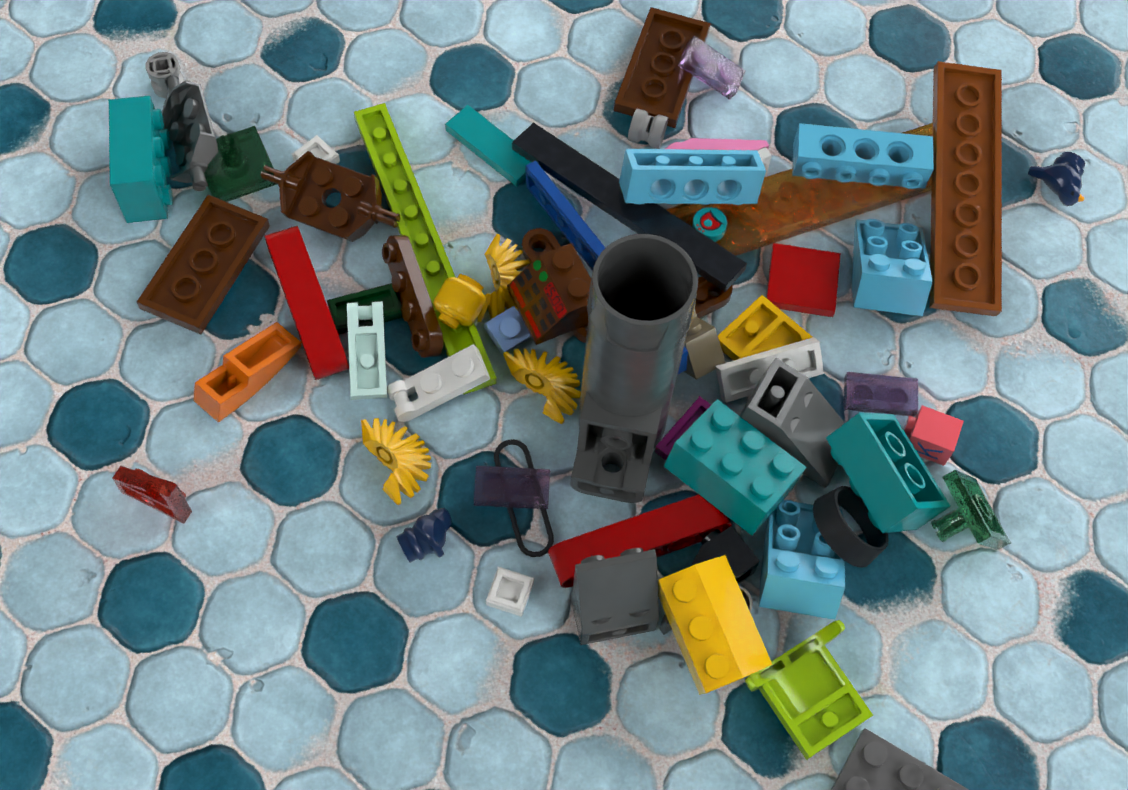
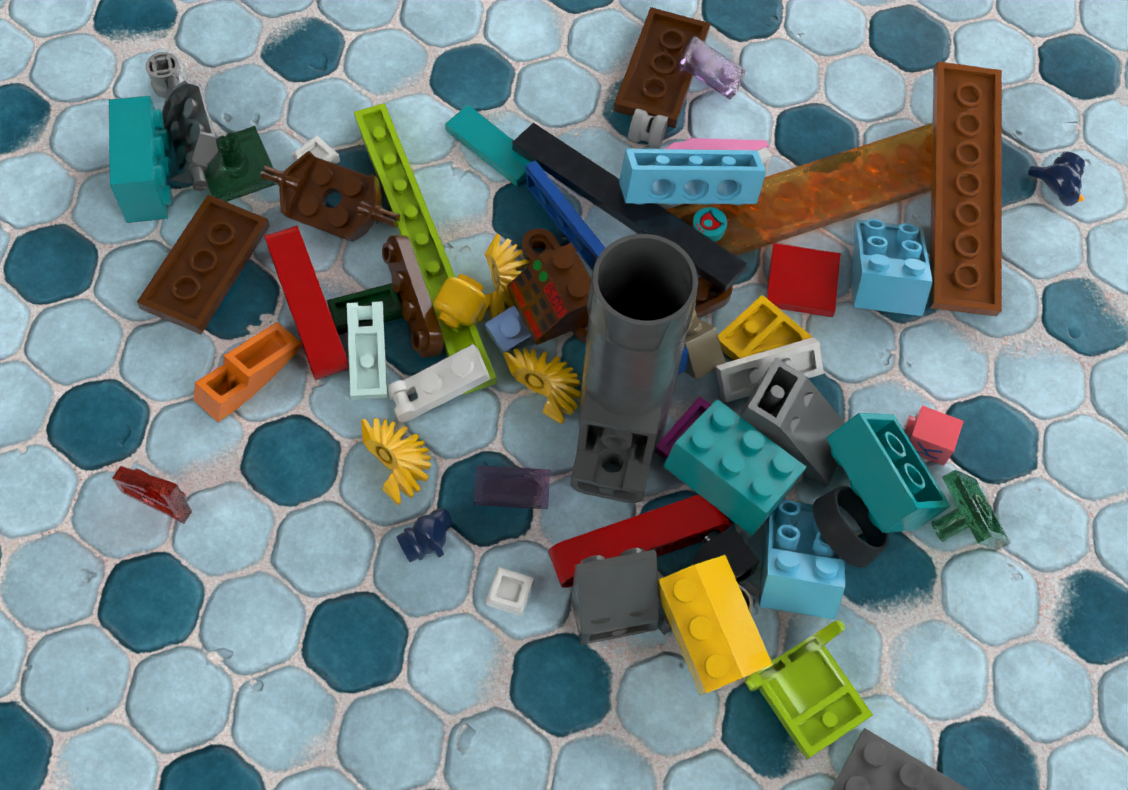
black piece [494,439,554,557] -> none
medium azure brick [792,123,934,189] -> none
clear purple plate [844,372,918,417] -> none

